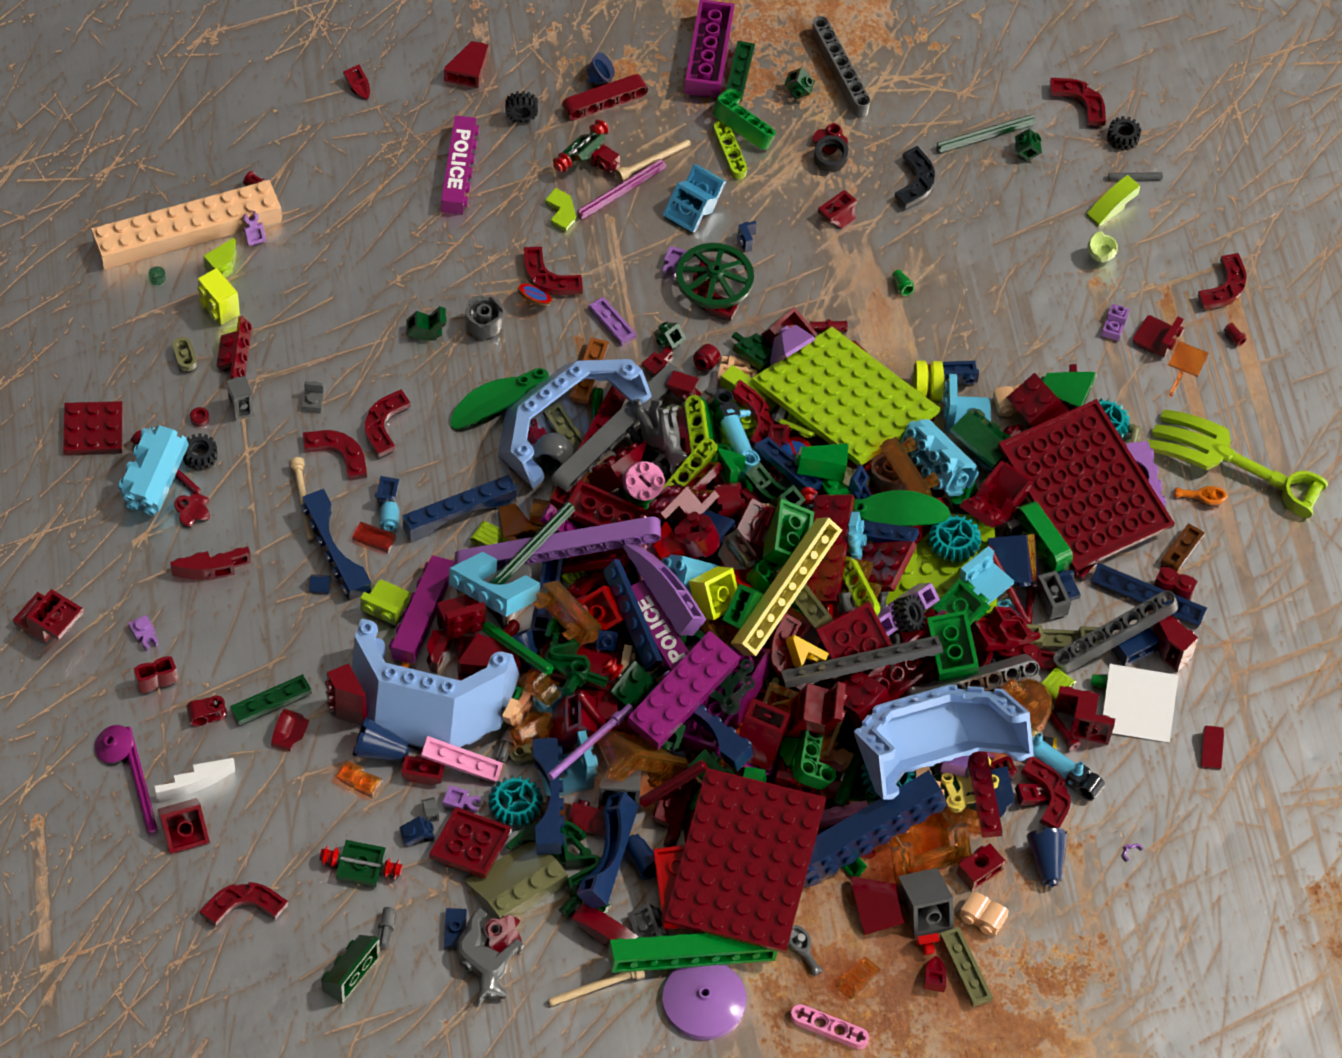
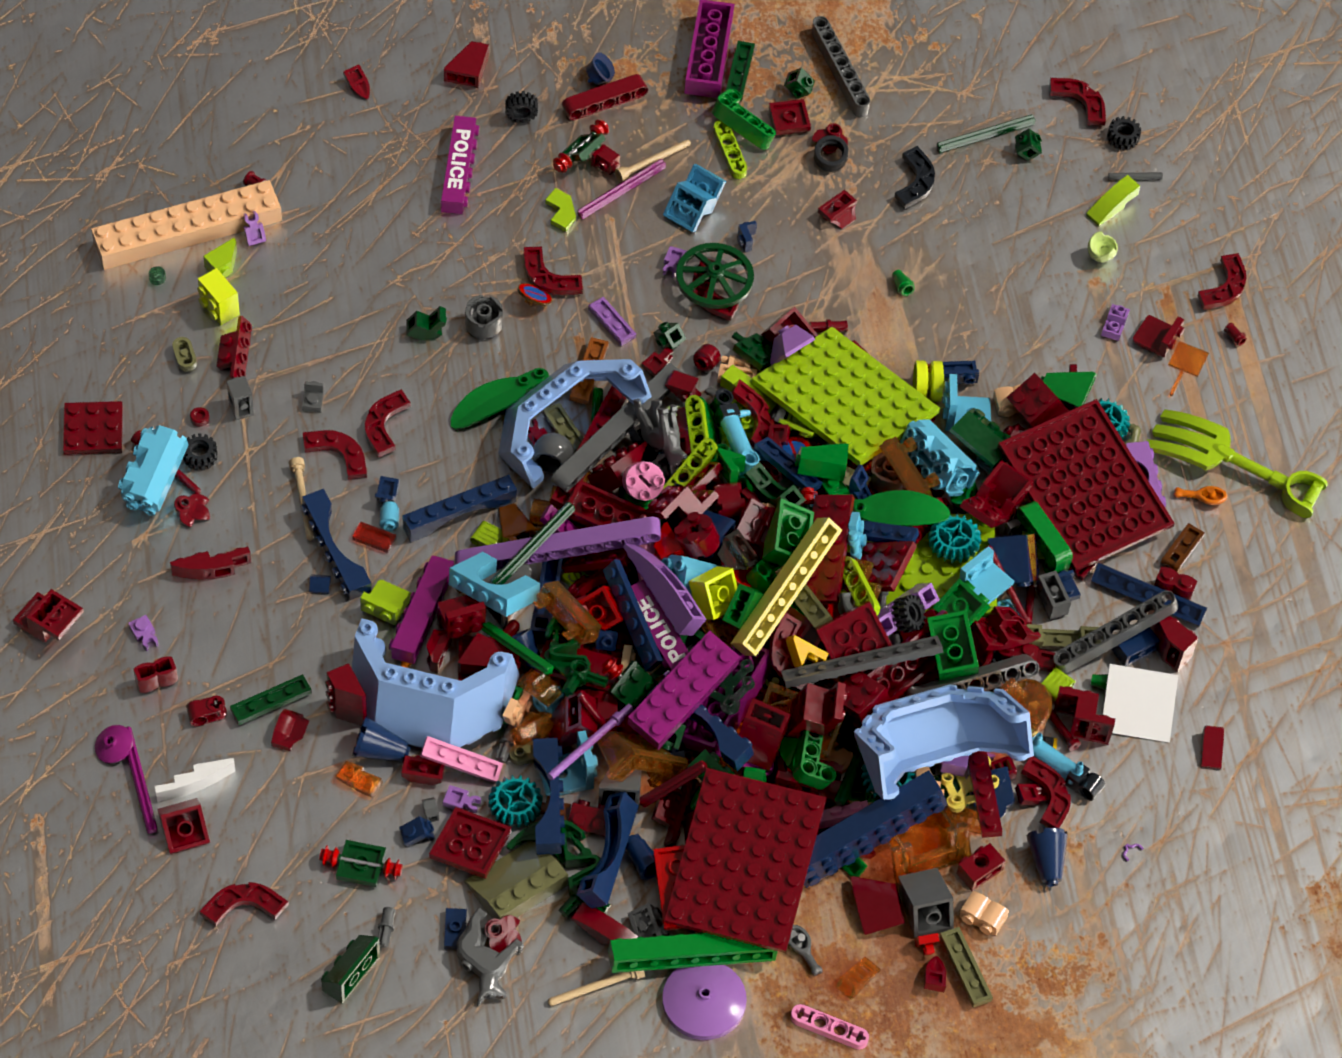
none -> dark red plate [769,99,811,135]

